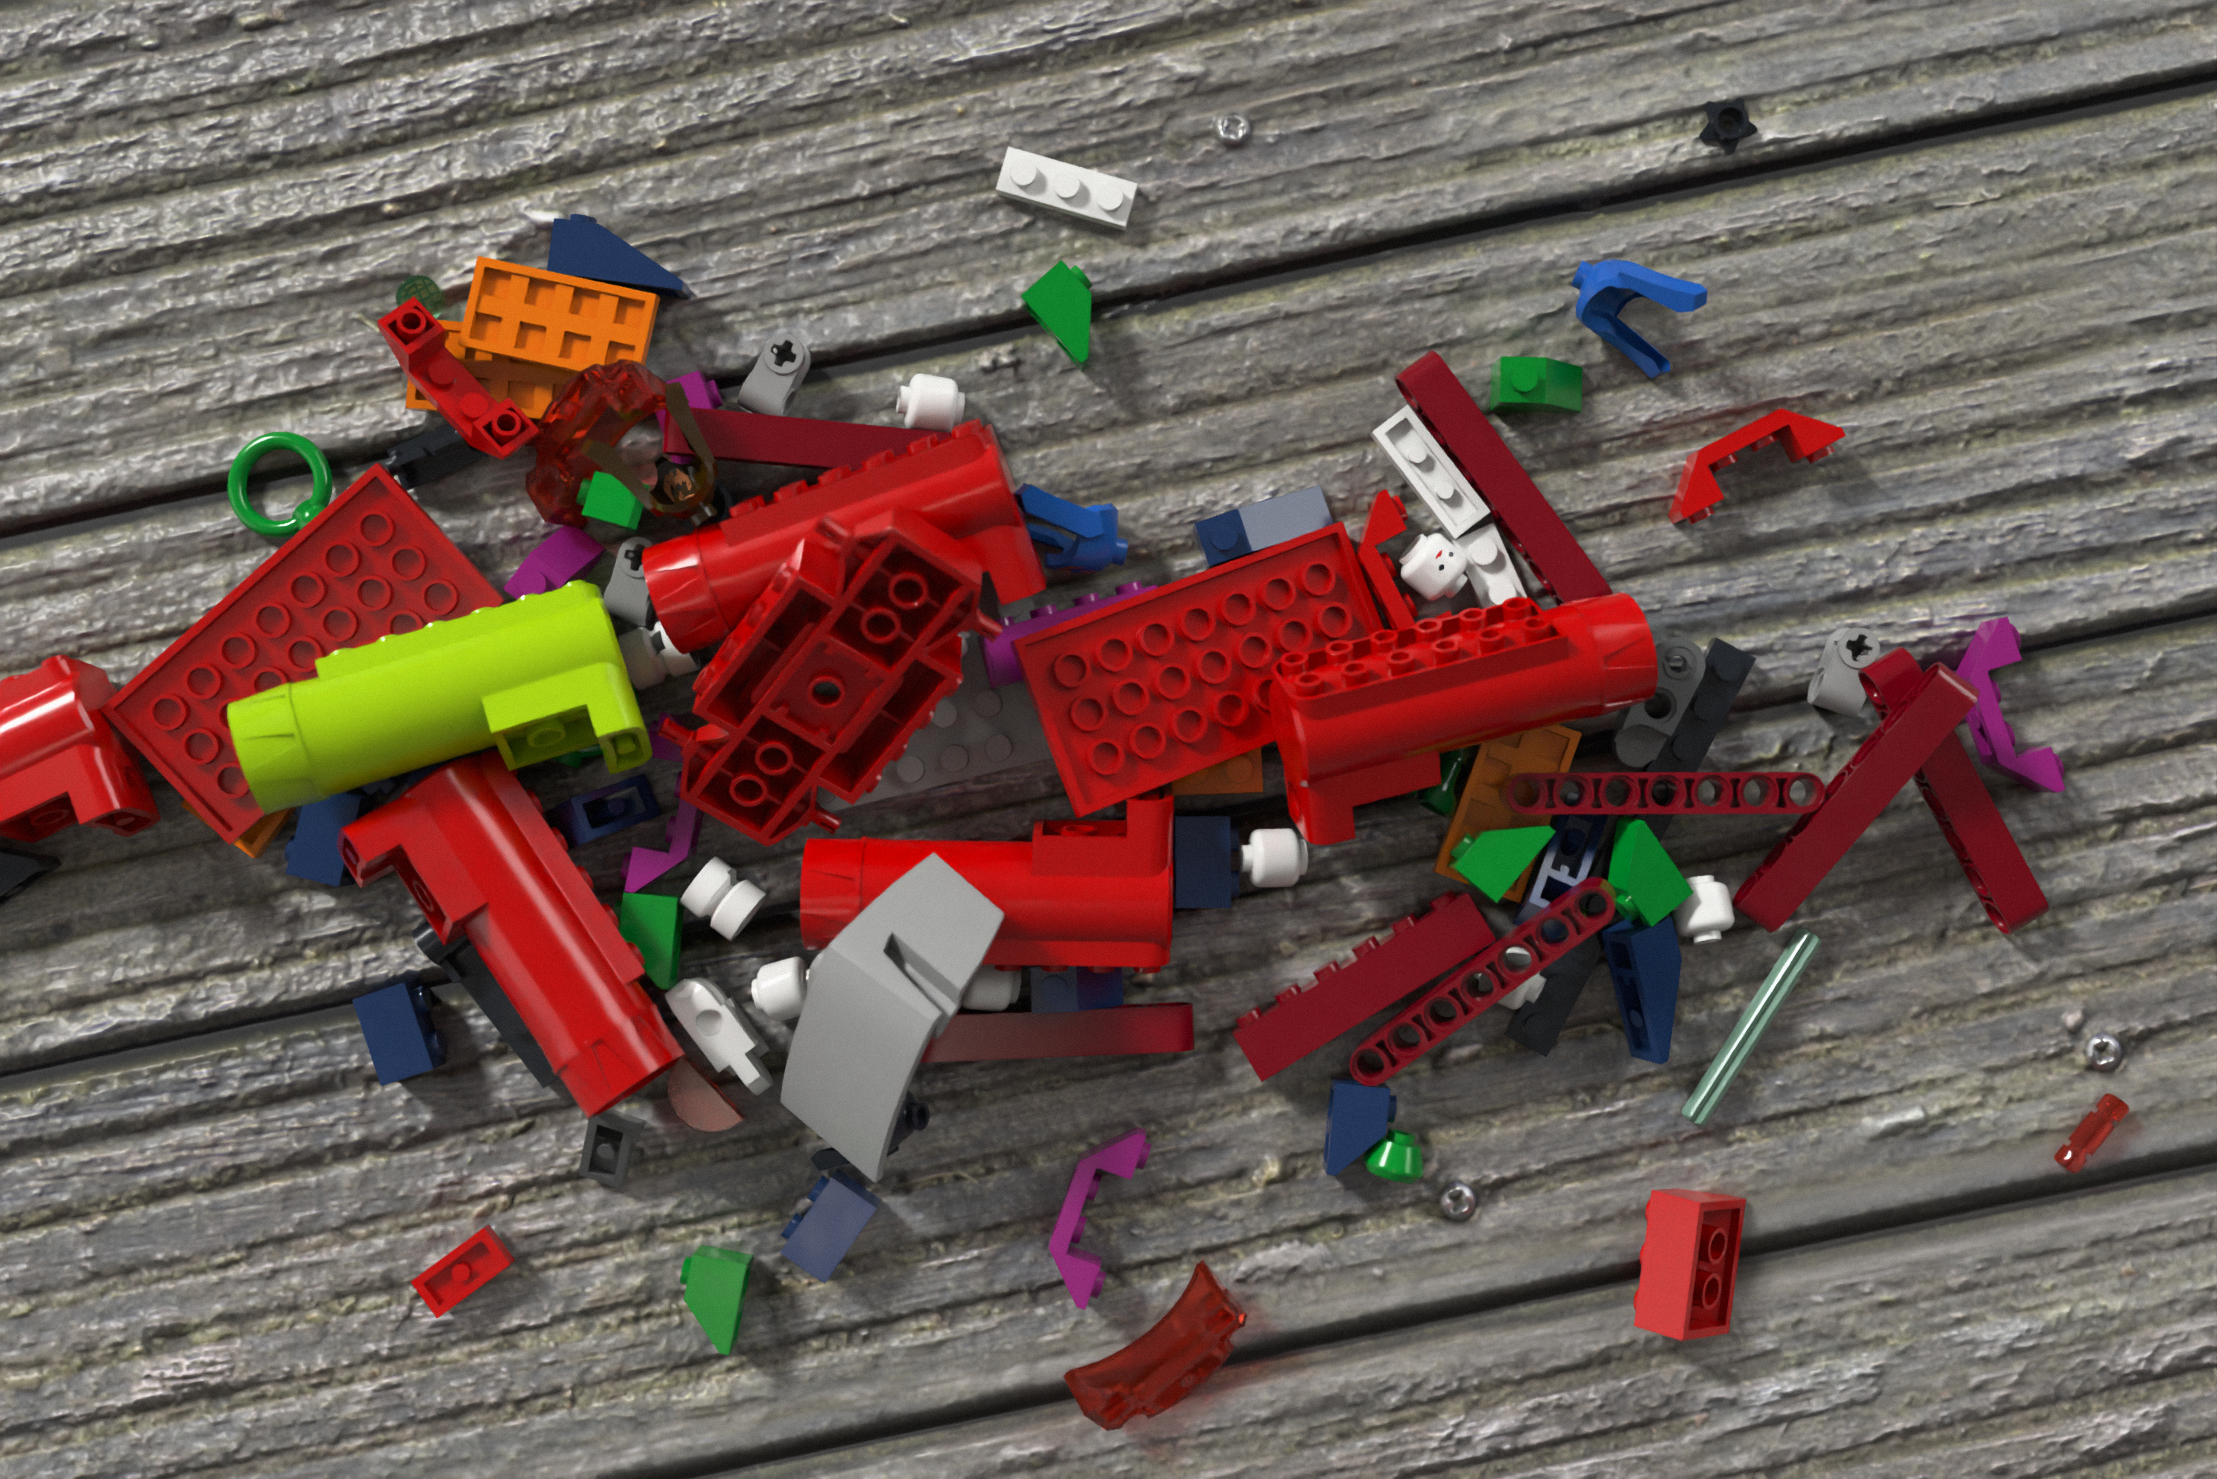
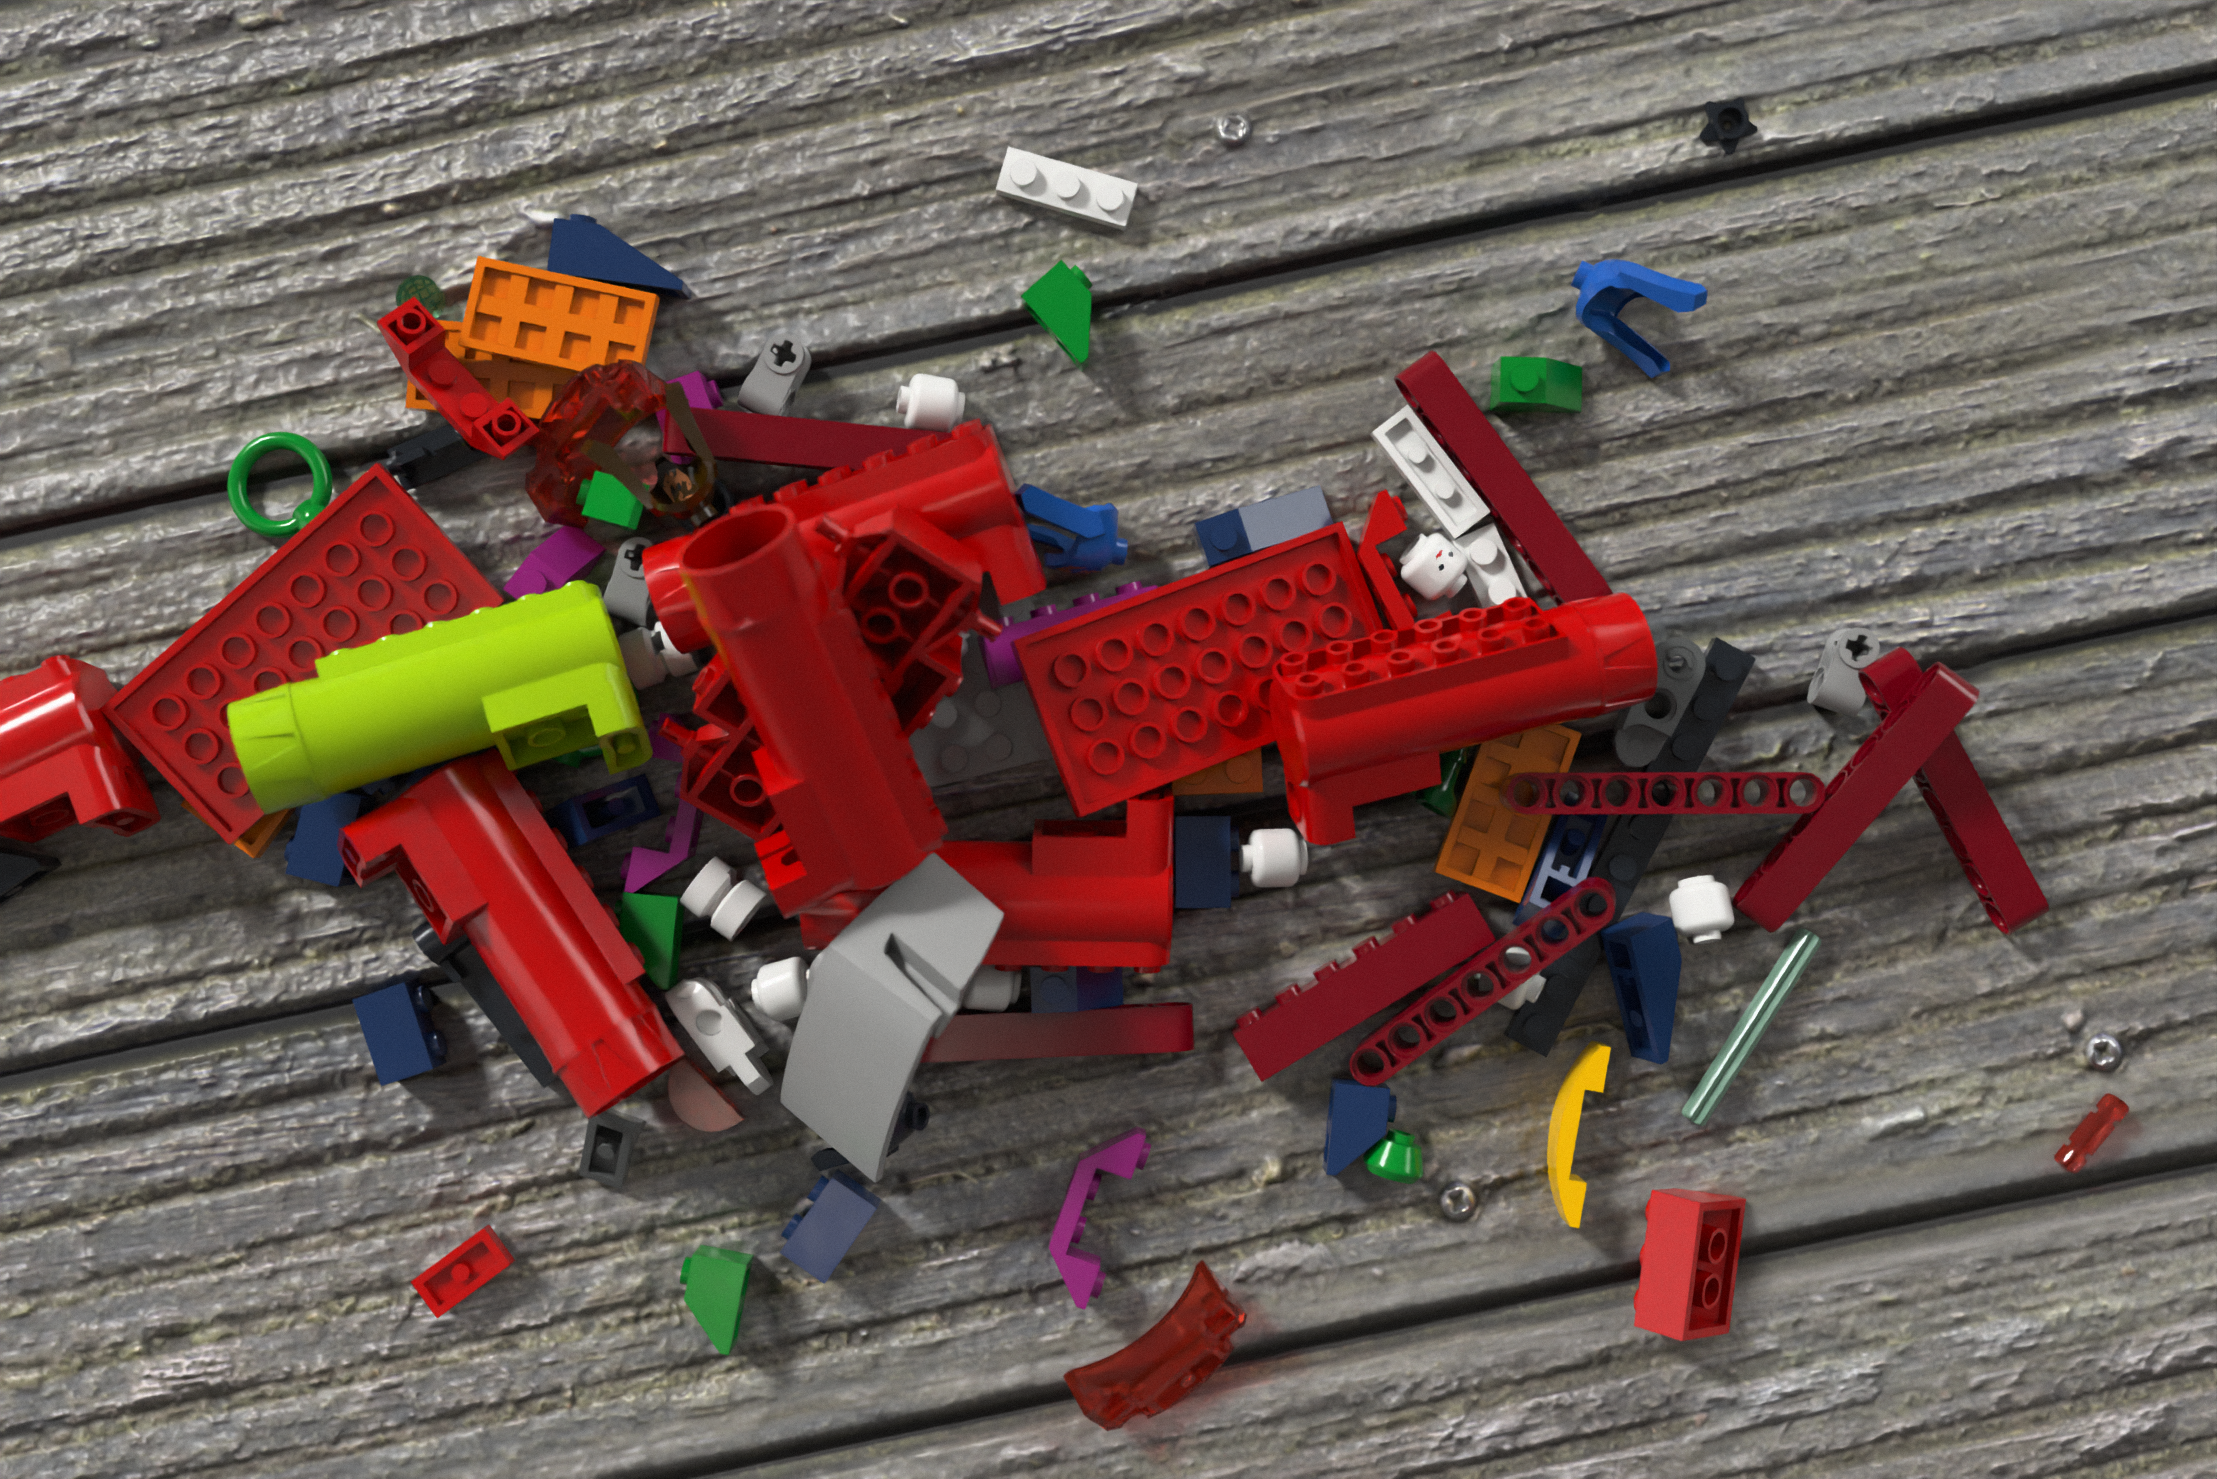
green slope [1447,825,1556,903] -> none
green slope [1608,815,1694,927] -> none
red slope [1669,408,1846,525] -> none
magenta slope [1956,616,2065,793] -> none
none -> red piece [675,505,949,919]
none -> yellow slope [1547,1040,1611,1228]

